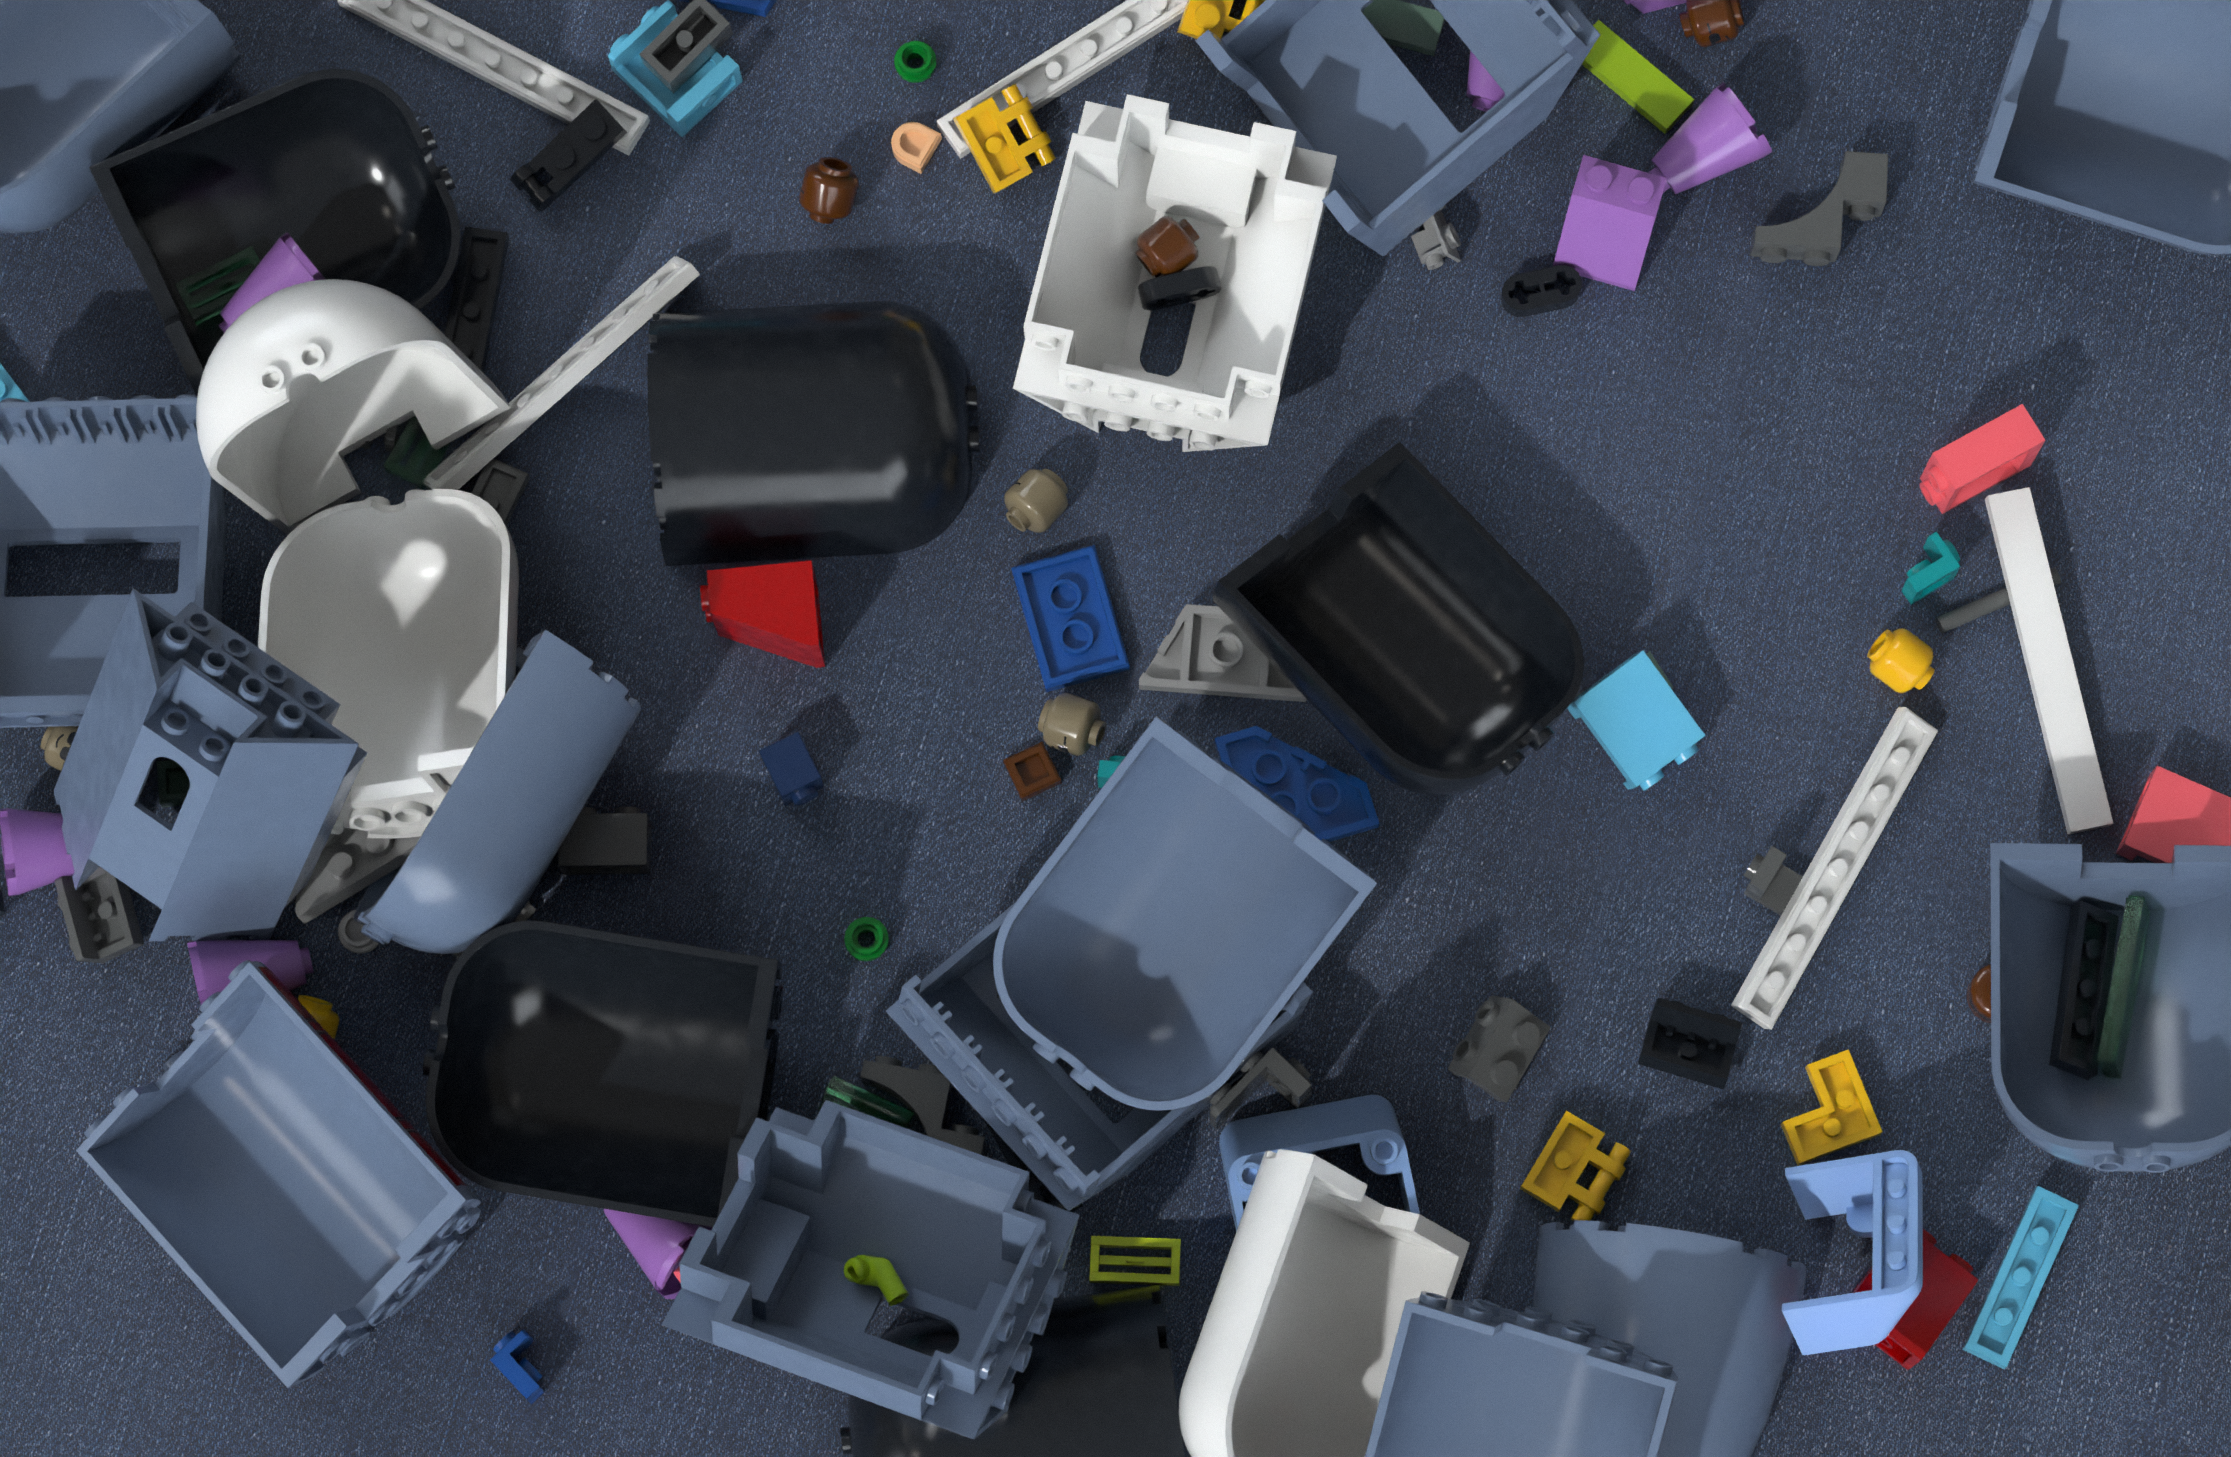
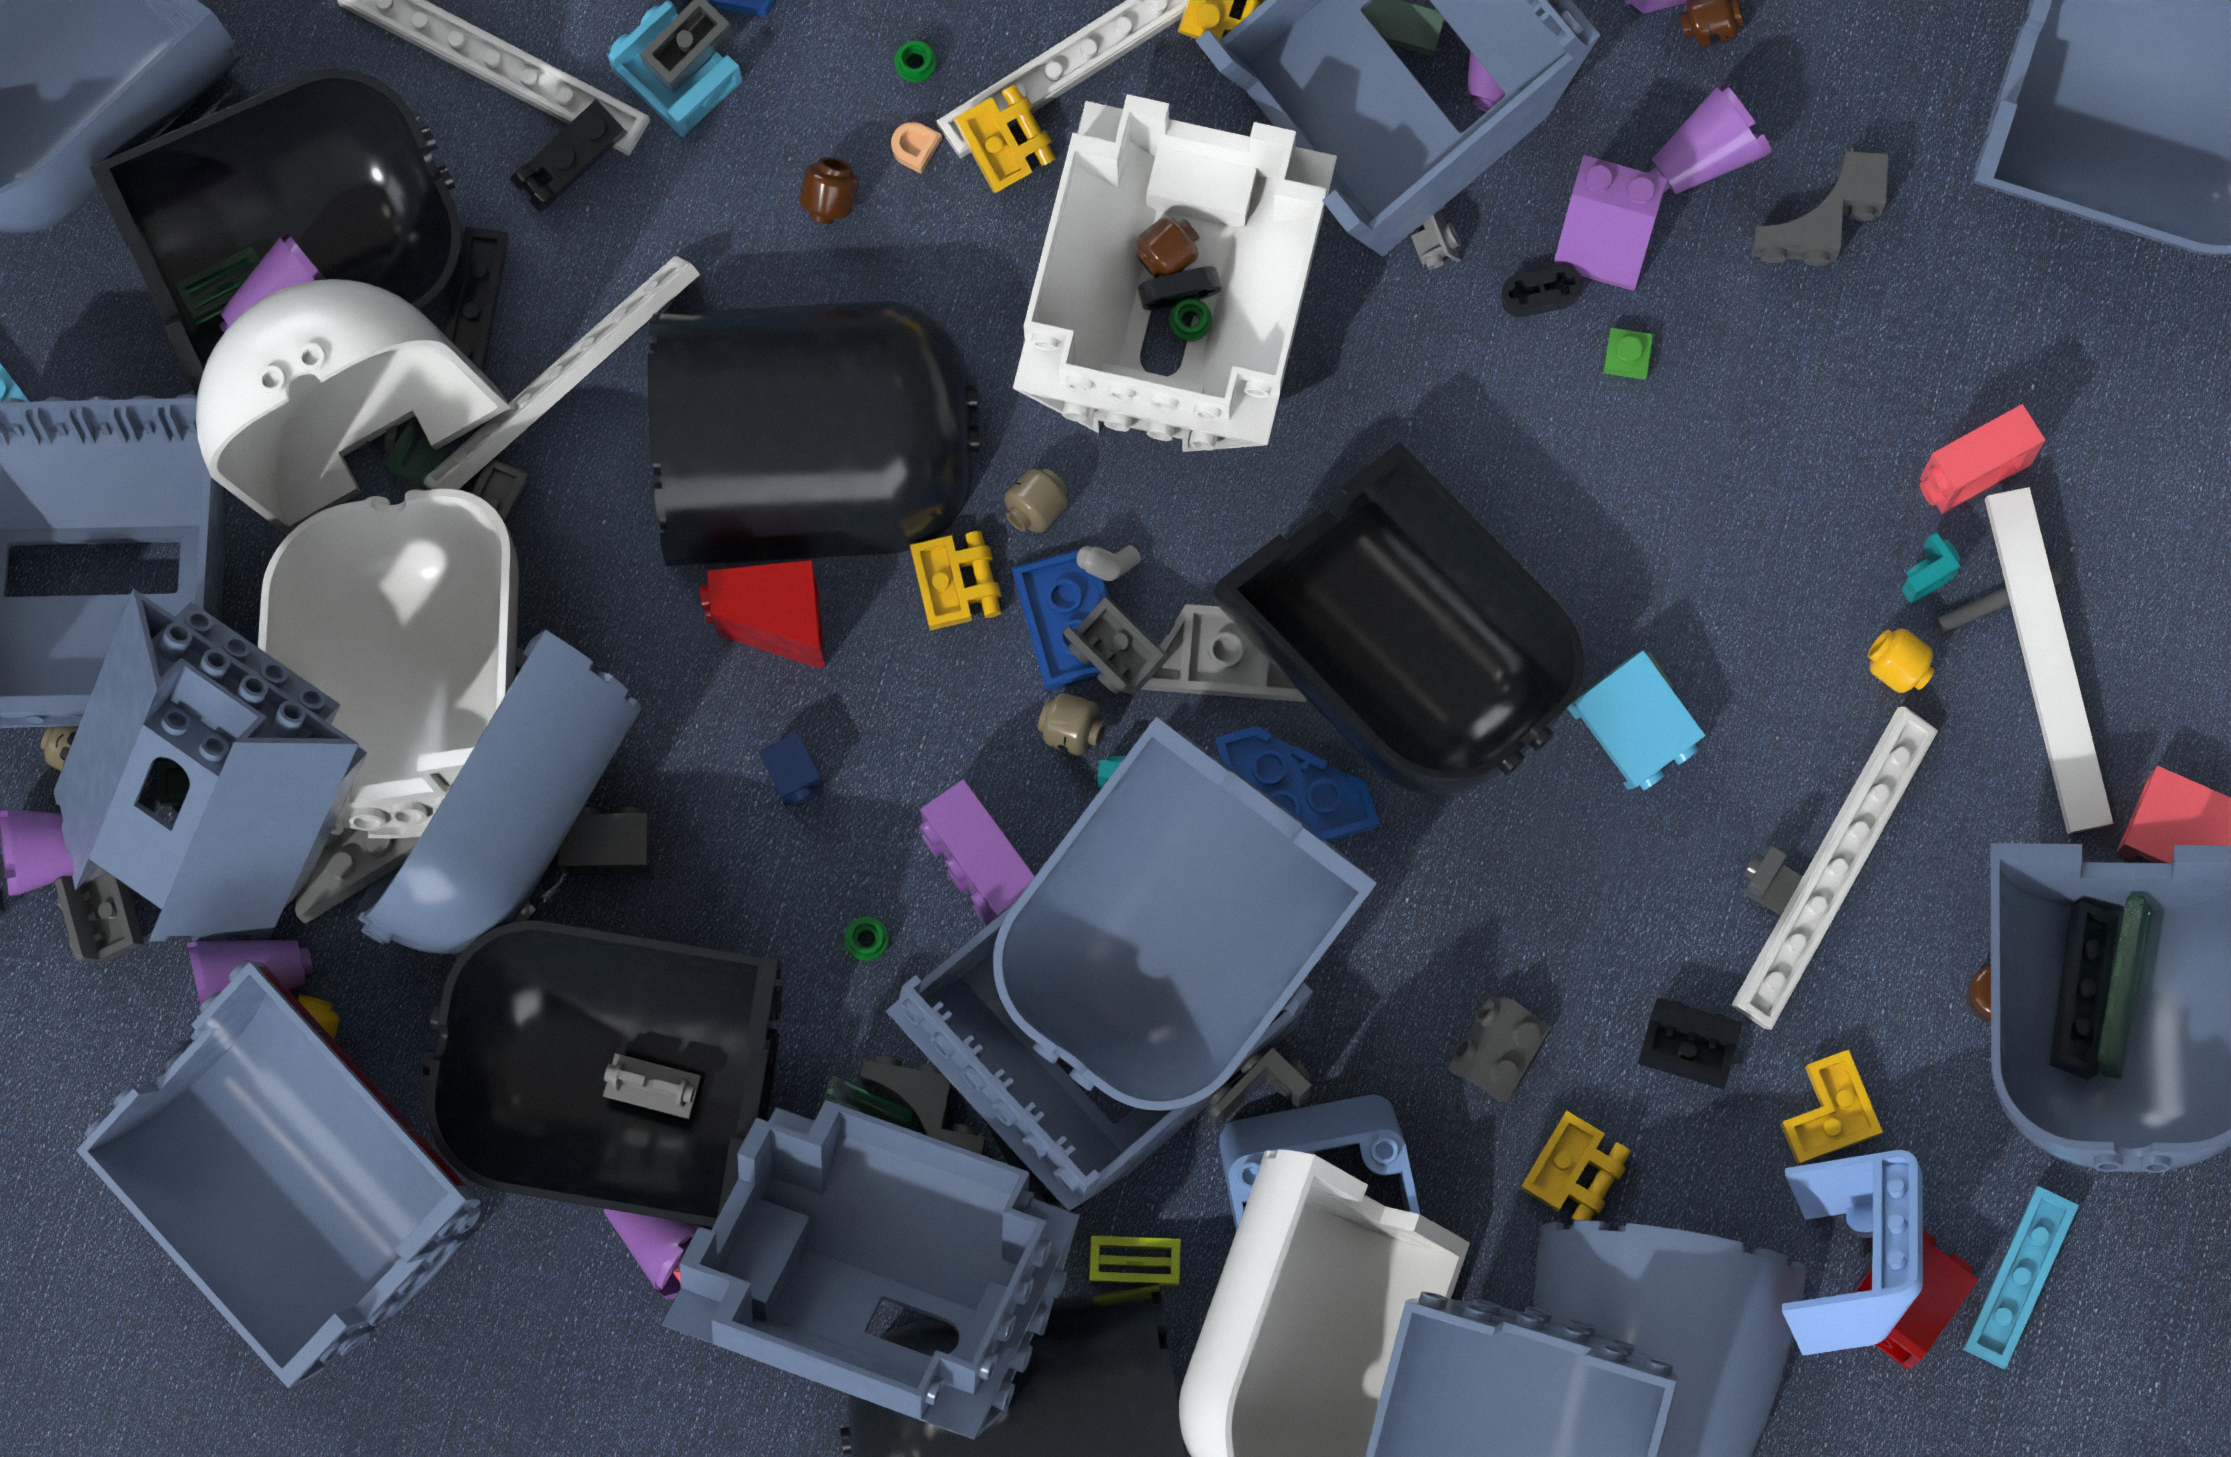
light grey plate [338,910,379,954] -> none
blue bracket [490,1329,544,1405] -> none
lime arm [843,1255,909,1306] -> none
reddish brown tile [1003,742,1061,802] -> none
lime tile [1582,20,1694,134] -> none
none -> light grey hinge [603,1053,701,1119]
none -> yellow plate [910,531,1002,631]
none -> medium lavender brick [919,779,1035,926]
none -> dark grey bracket [1063,597,1169,695]
none -> light grey arm [1076,545,1141,581]
none -> green plate [1169,298,1212,341]
none -> bright green plate [1603,328,1653,380]

